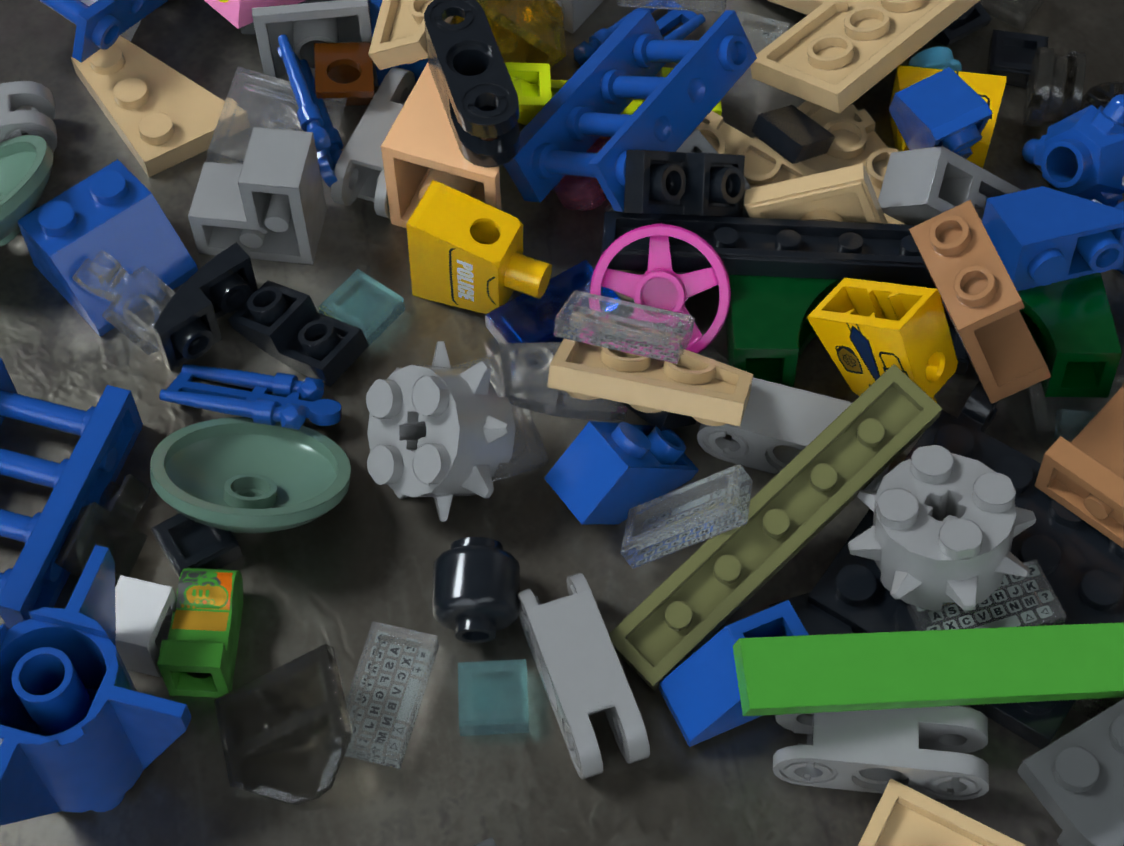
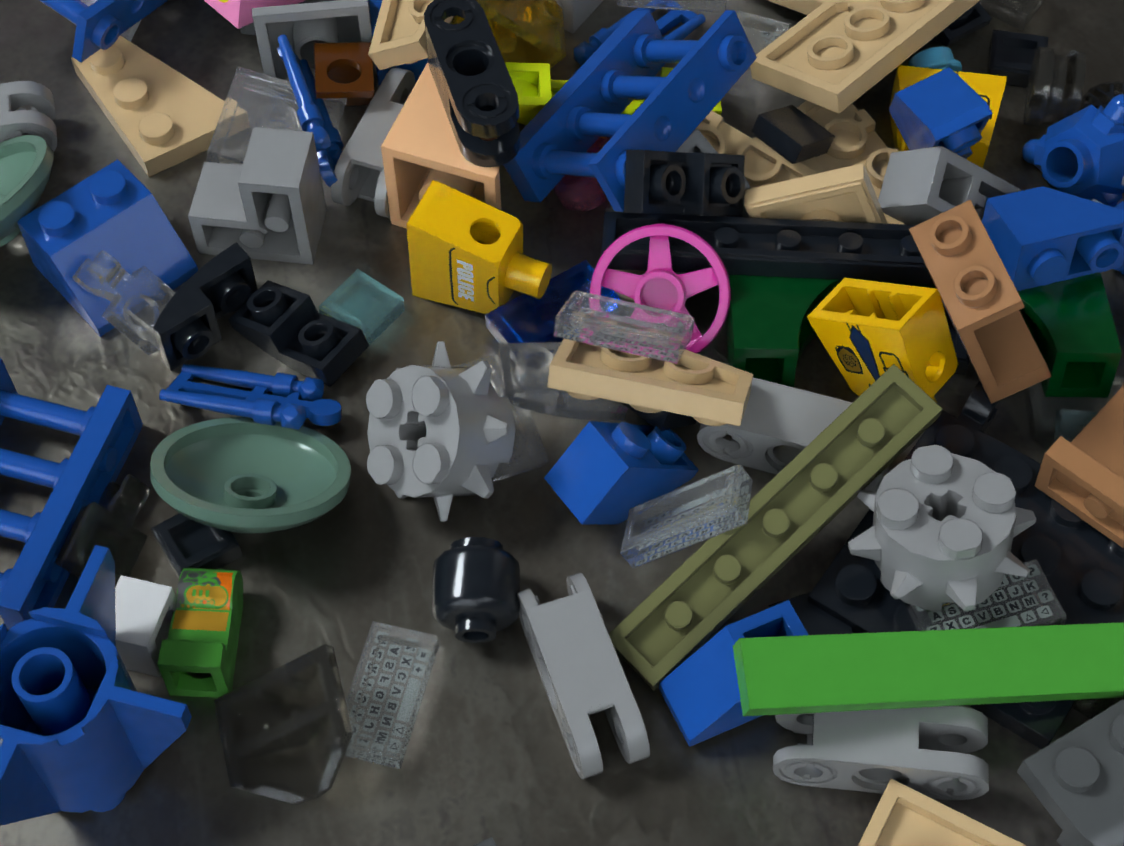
clear light blue tile [458,659,530,736] -> none

